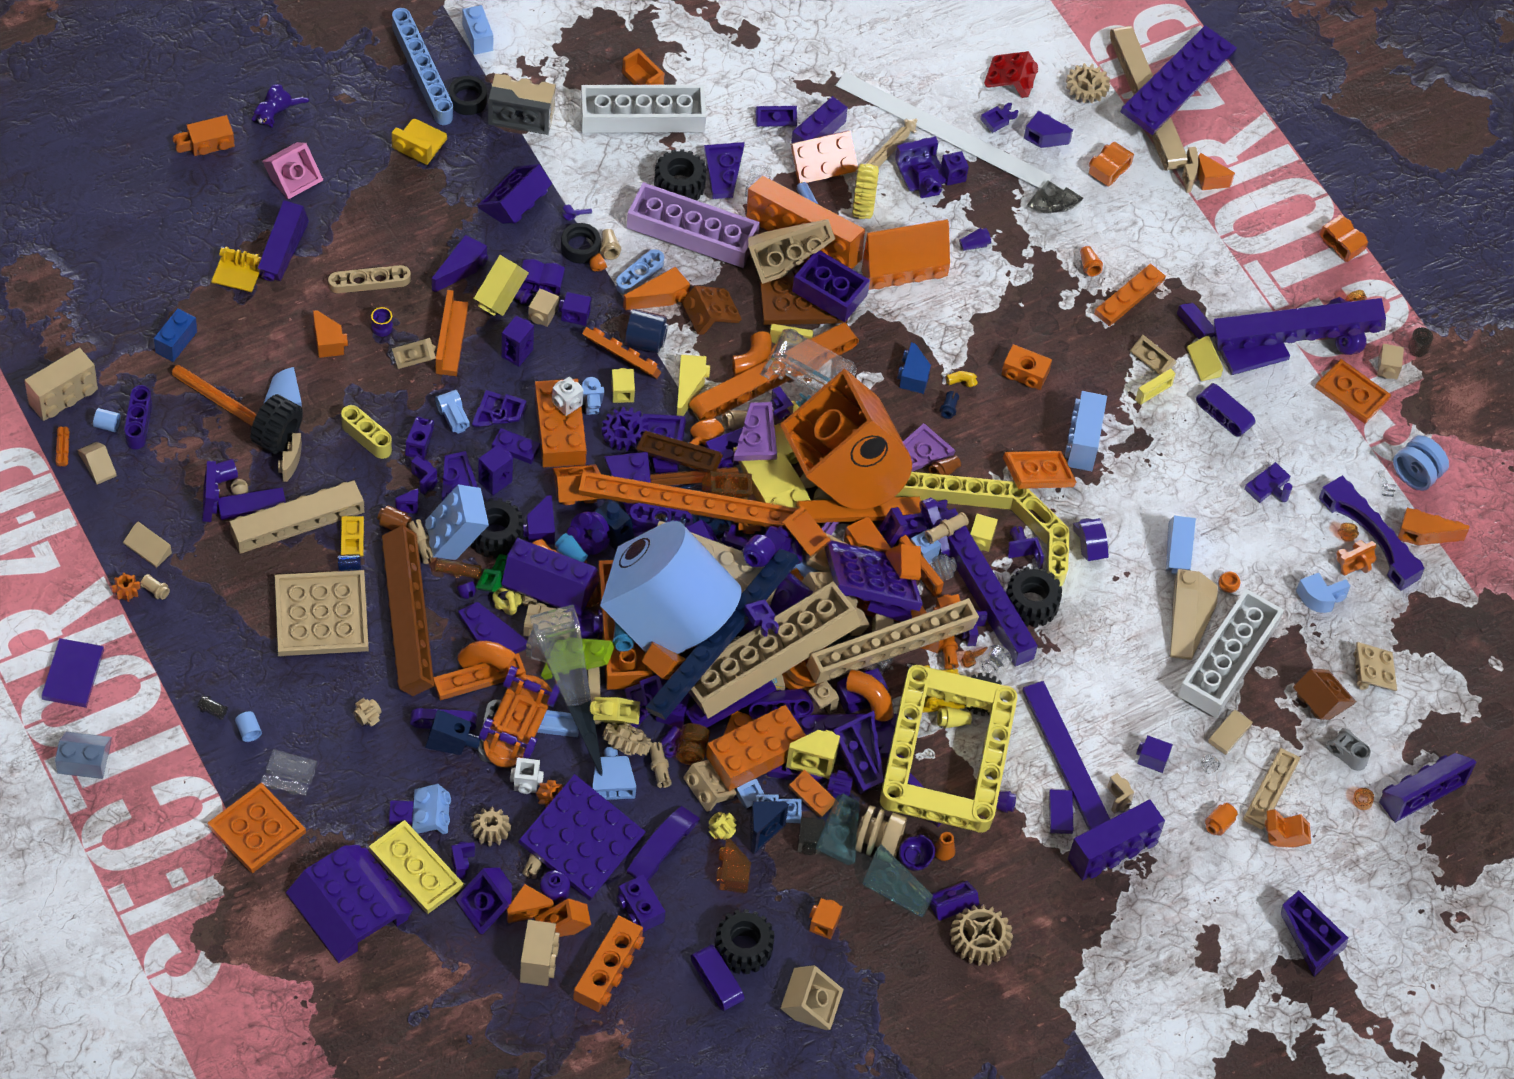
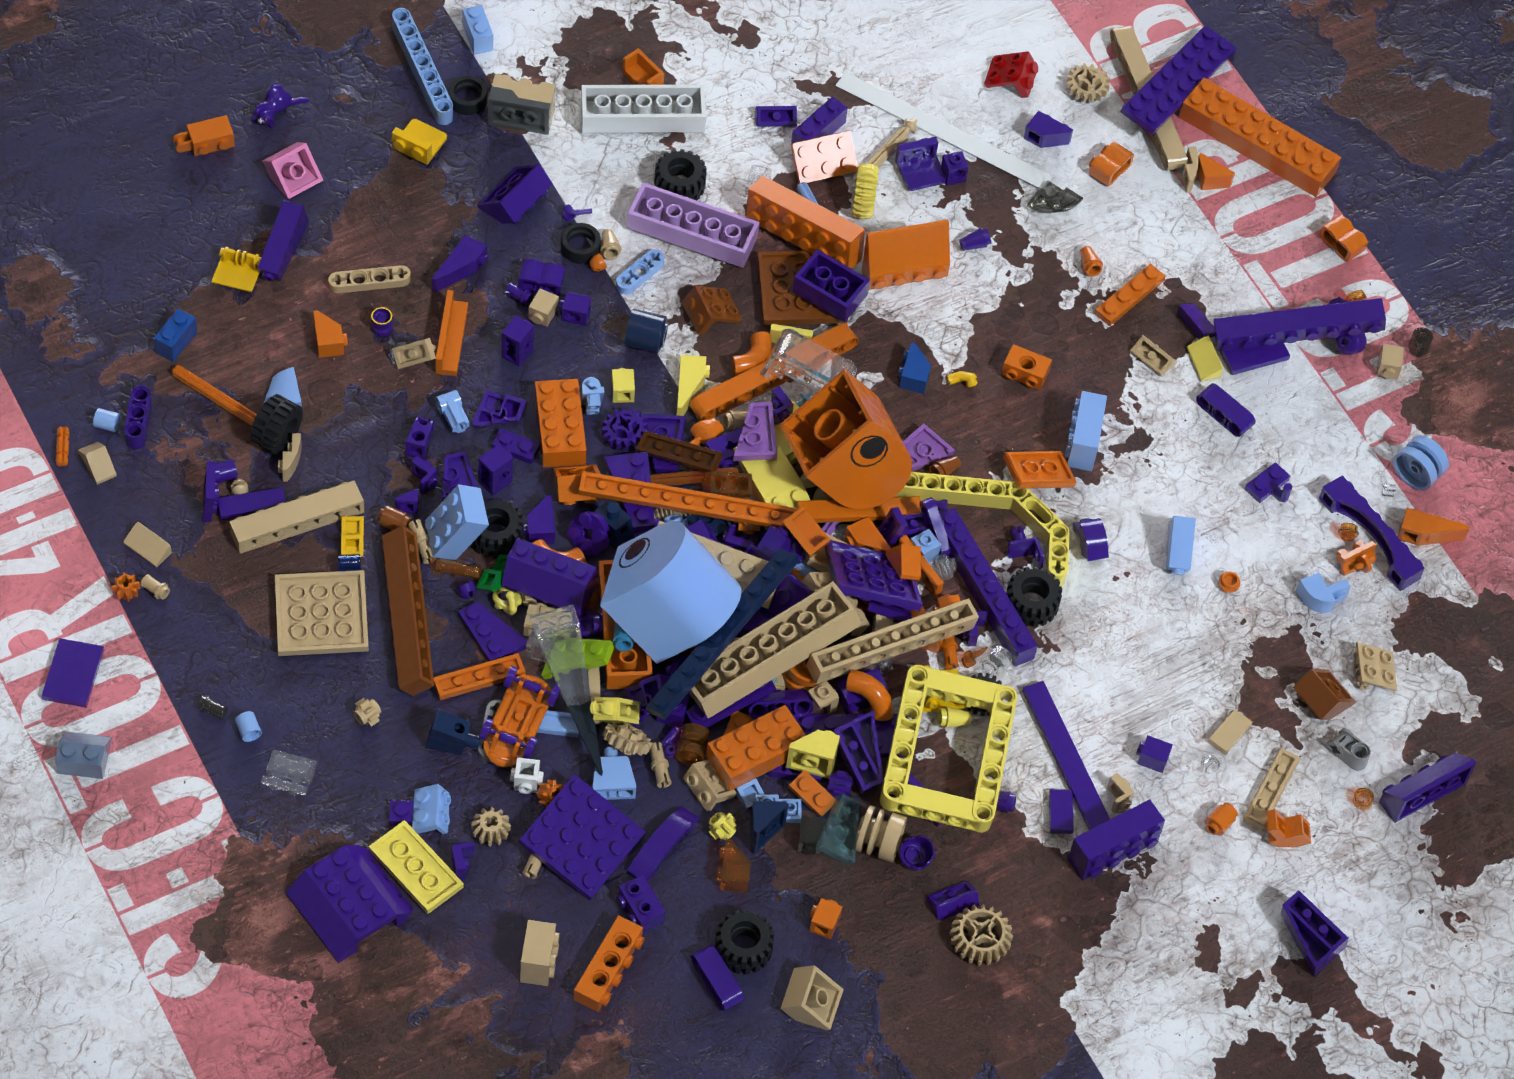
tan brick [25,348,98,421] -> none
orange plate [207,782,306,874] -> none
light yellow beam [341,405,392,459] -> none
dark purple beam [410,708,477,730] -> none
dark purple slope [455,867,512,934] -> none
orange cylinder [457,640,516,672] -> none
light yellow brick [474,255,529,316] -> none
orange slope [507,884,554,923] -> none
orange slope [535,898,591,937] -> none
dark purple head [540,870,570,905] -> none
white brick [552,376,584,416] -> none
dark azure cone [555,533,588,562] -> none
orange plate [582,327,661,379] -> none
orange slope [623,267,690,310] -> none
dark purple beam [629,503,693,528] -> none
orange slope [642,641,686,680] -> none
dark purple wing [704,142,745,199] -> none
dark purple head [742,534,776,568] -> none
dark purple plate [744,599,779,637] -> none
tan wedge [748,219,835,284] -> none
clear light blue wing [862,844,933,917] -> none
dark purple bracket [912,162,942,198] -> none
tan pin [925,512,969,544] -> none
orange cone [934,832,956,861] -> none
dark blue pin [940,391,959,419] -> none
light yellow brick [971,514,998,552] -> none
dark purple plate [980,103,1019,133] -> none
light yellow tile [1135,369,1176,405] -> none
tan wedge [1170,569,1218,660] -> none
white brick [1178,589,1284,718] -> none
orange tile [1315,359,1391,424] -> none
none -> orange brick [1179,78,1341,197]

